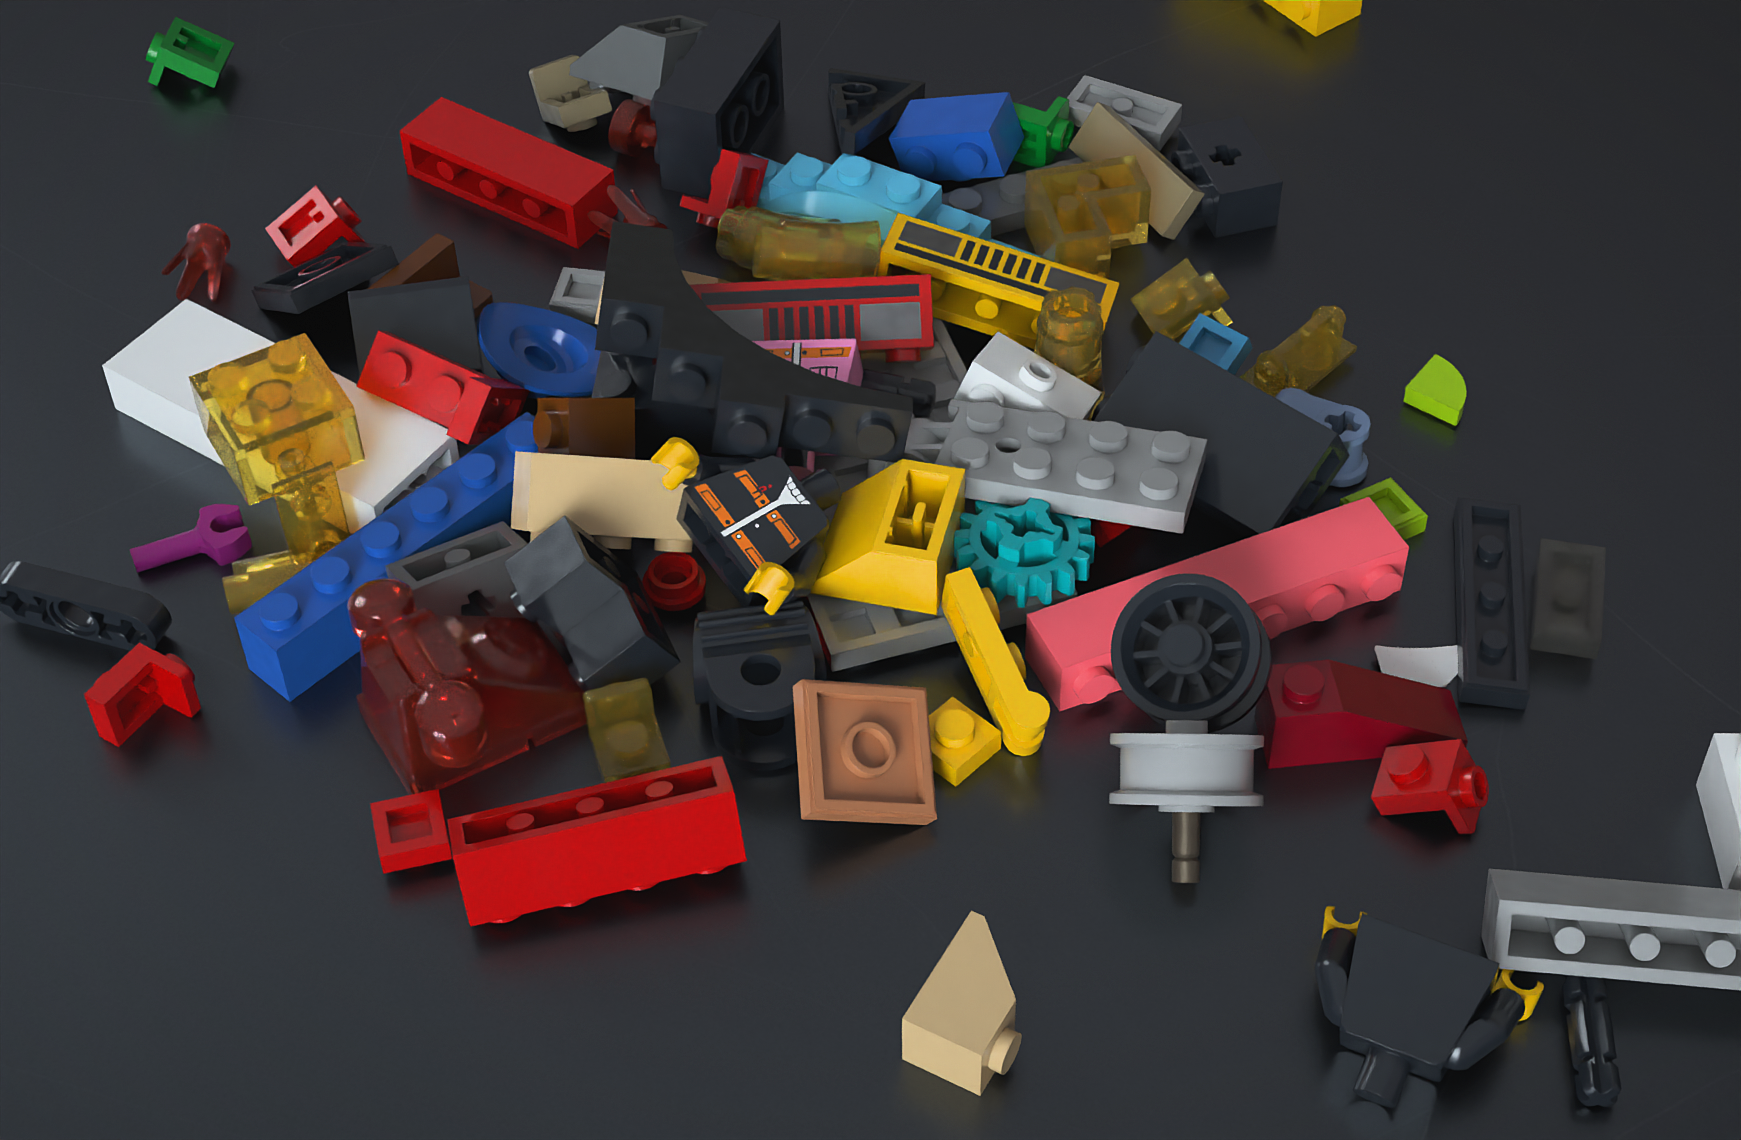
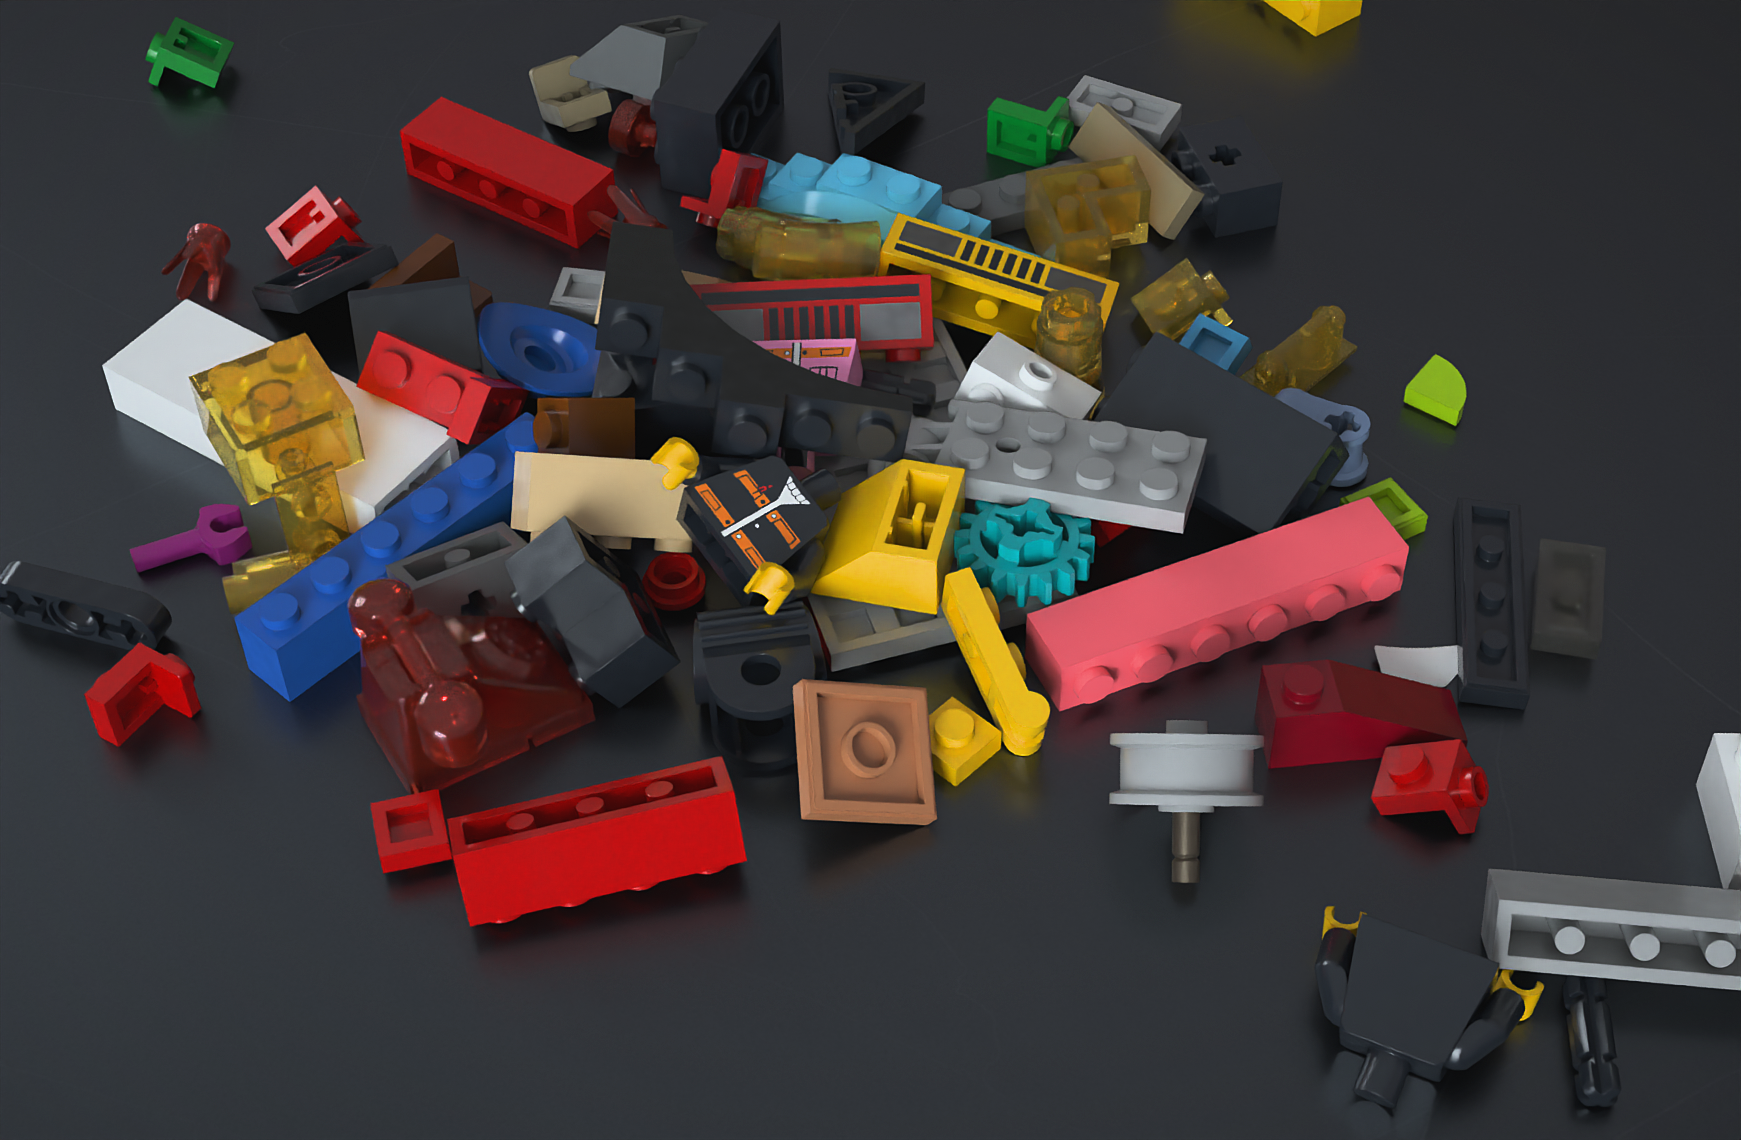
clear yellow bracket [583,678,671,783] -> none
blue brick [889,92,1024,182] -> none
tan slope [902,910,1022,1096] -> none
black wheel [1111,573,1272,733] -> none

